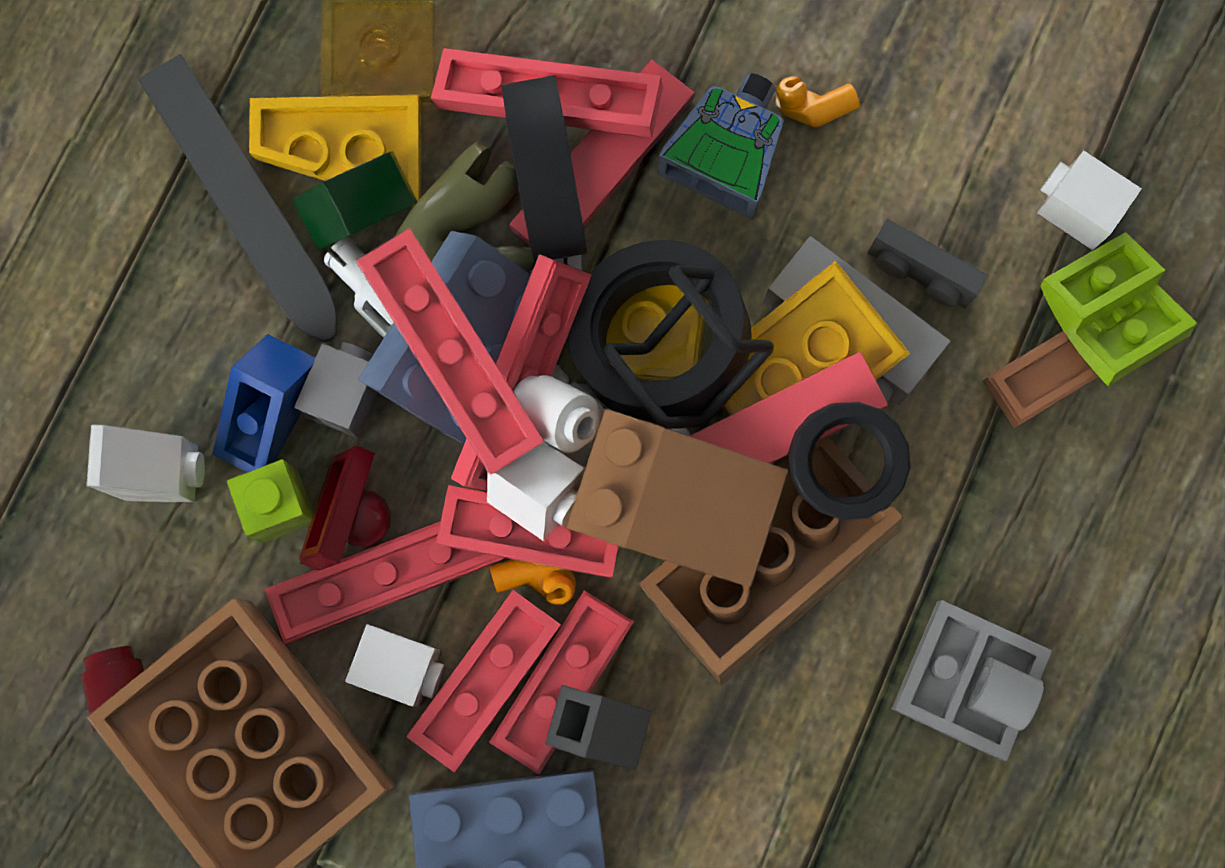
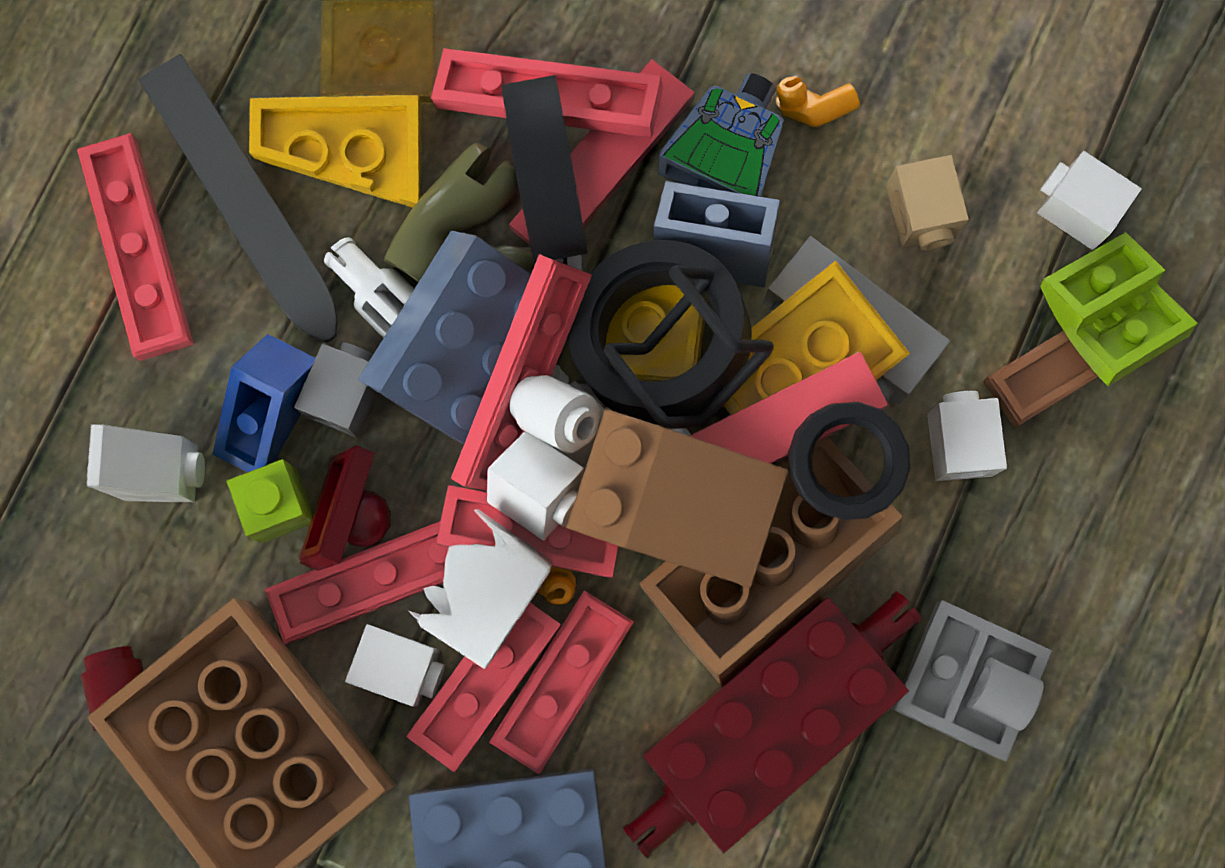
dark green slope [292,150,418,250] -> none
coral plate [356,228,544,475] -> none
dark grey brick [545,685,652,770] -> none
dark grey plate [867,219,989,308] -> none
none -> coral tile [77,133,194,361]
none -> white piece [409,509,553,669]
none -> dark red brick [622,591,922,859]
none -> sand blue brick [653,181,780,288]
none -> tan brick [886,155,969,251]
none -> white brick [927,391,1007,481]

